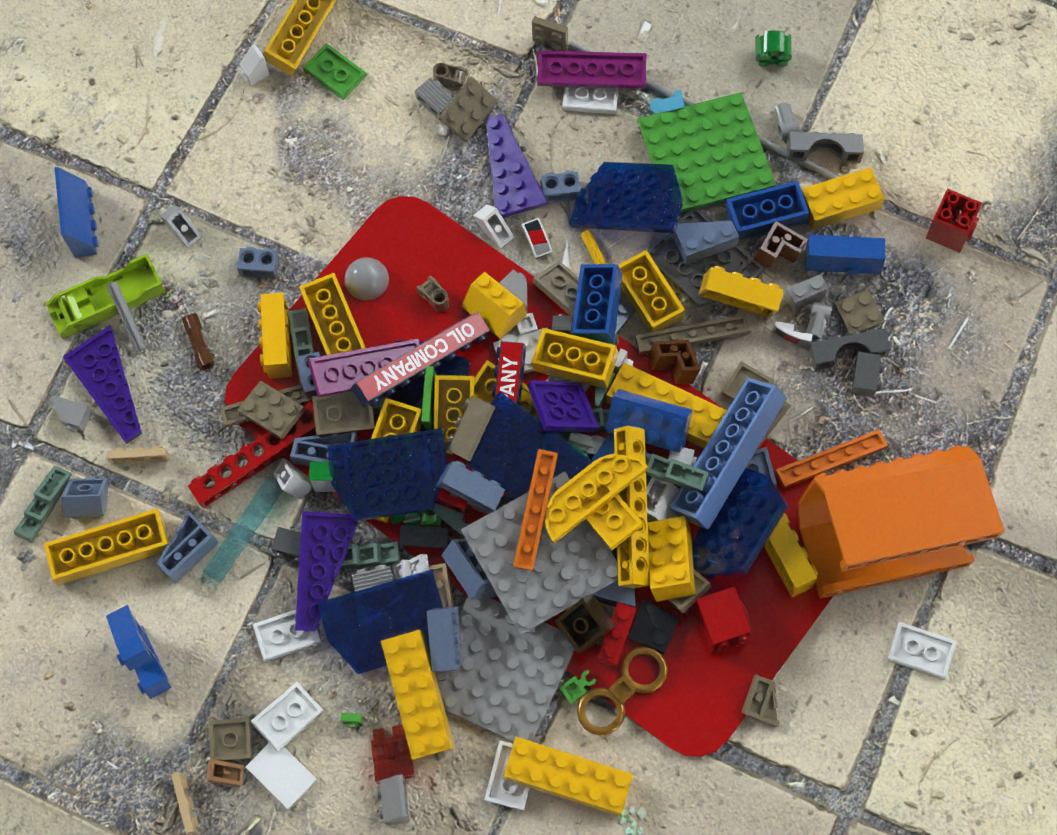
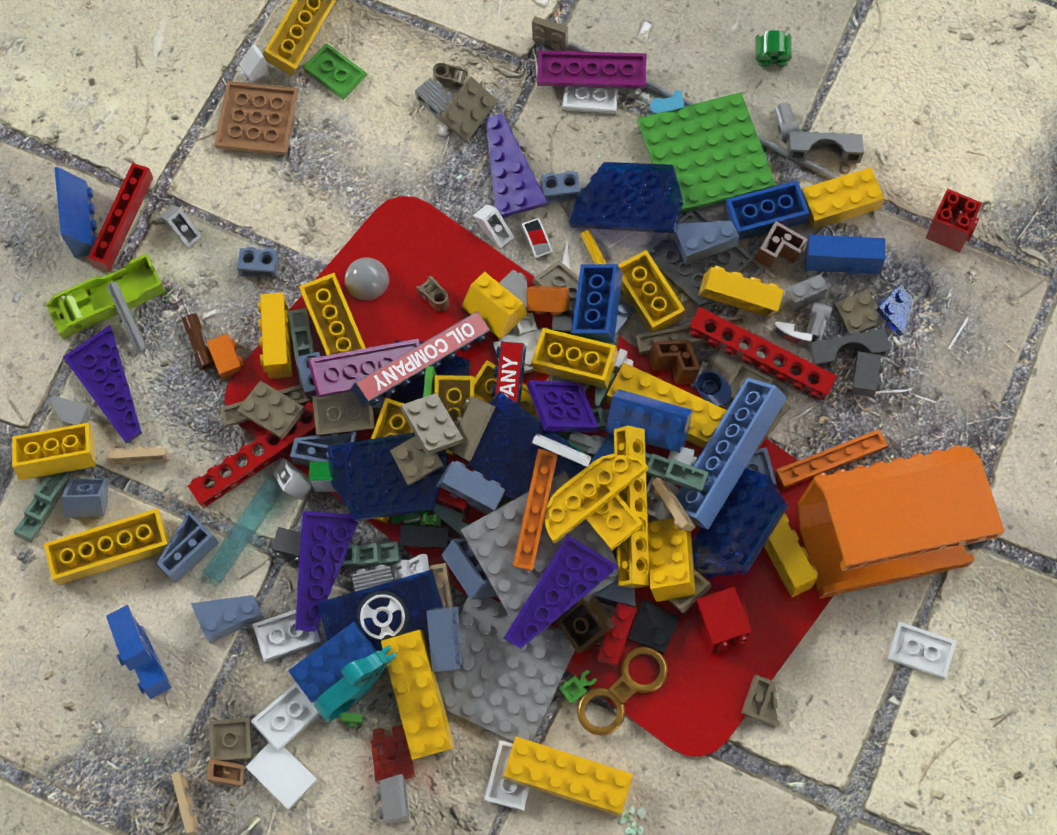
none -> yellow brick [12,423,96,481]
none -> red brick [88,163,153,273]
none -> sand blue wedge [191,595,264,643]
none -> orange brick [207,333,244,381]
none -> medium nougat plate [214,81,299,156]
none -> blue brick [288,620,378,703]
none -> teal animal [314,645,397,722]
none -> white wheel [356,591,409,643]
none -> dark tan plate [390,436,444,486]
none -> plate [400,393,463,455]
none -> dark purple wing [503,535,619,649]
none -> orange brick [527,286,570,315]
none -> white tile [532,434,591,467]
none -> tan plate [652,477,696,532]
none -> red brick [687,307,837,400]
none -> dark blue cap [695,371,732,407]
none -> clear blue wing [876,284,913,336]

